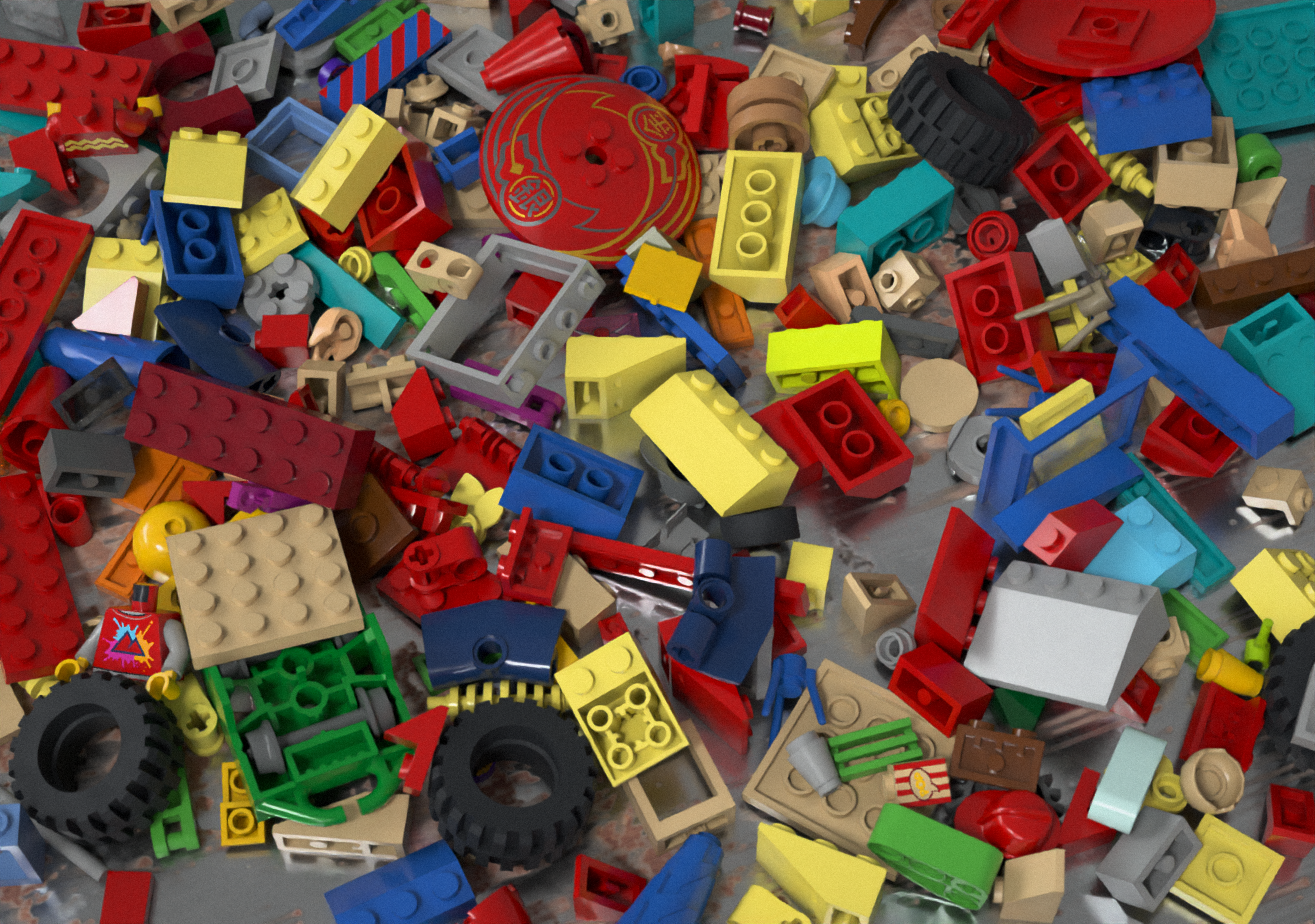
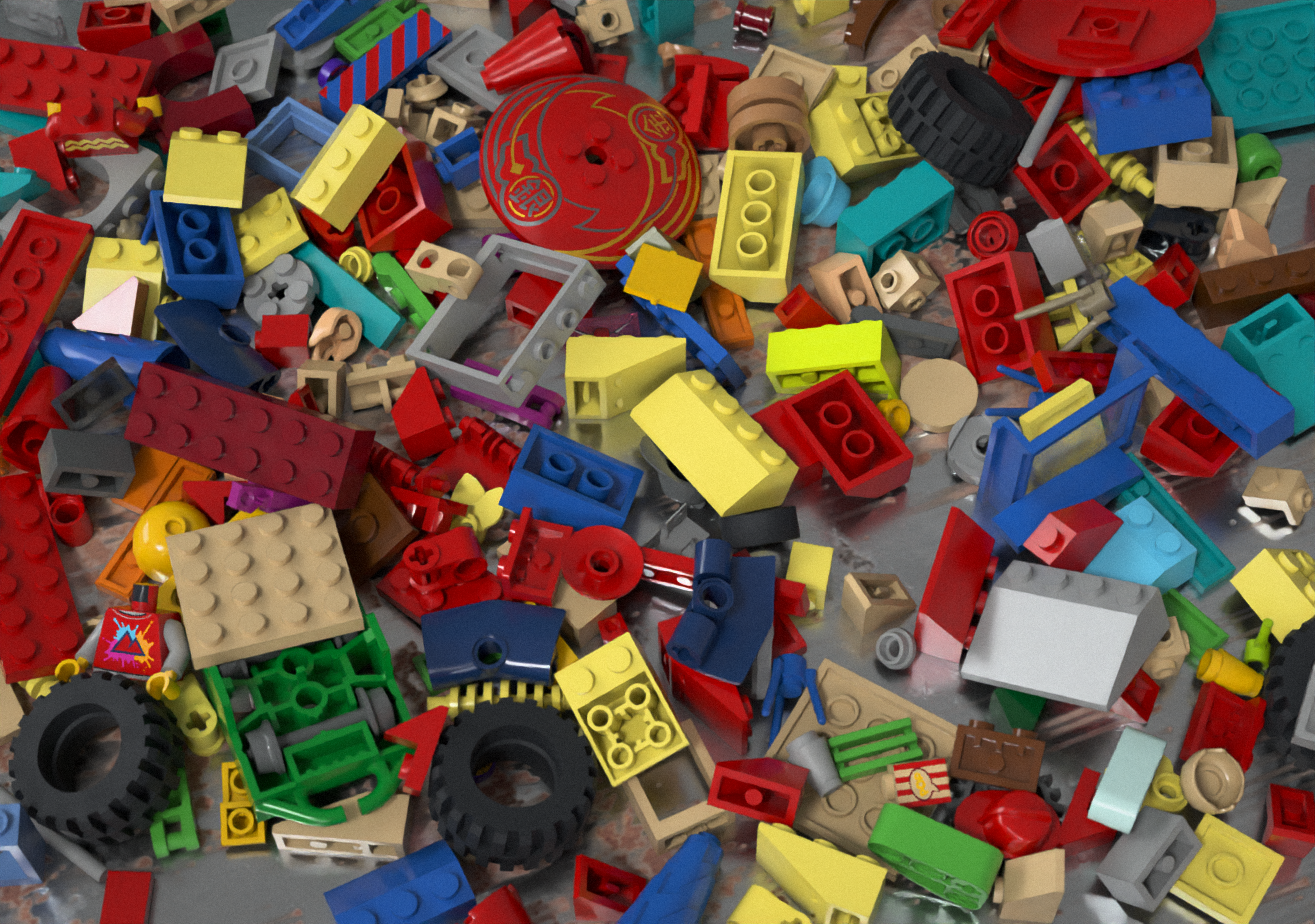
sand blue arm [238,1,274,40] -> none
blue cone [618,65,667,102] -> none
red brick [887,642,994,738] -> none
none -> red dish [560,525,644,601]
none -> red slope [707,757,810,829]
none -> light grey bar [1018,75,1076,168]

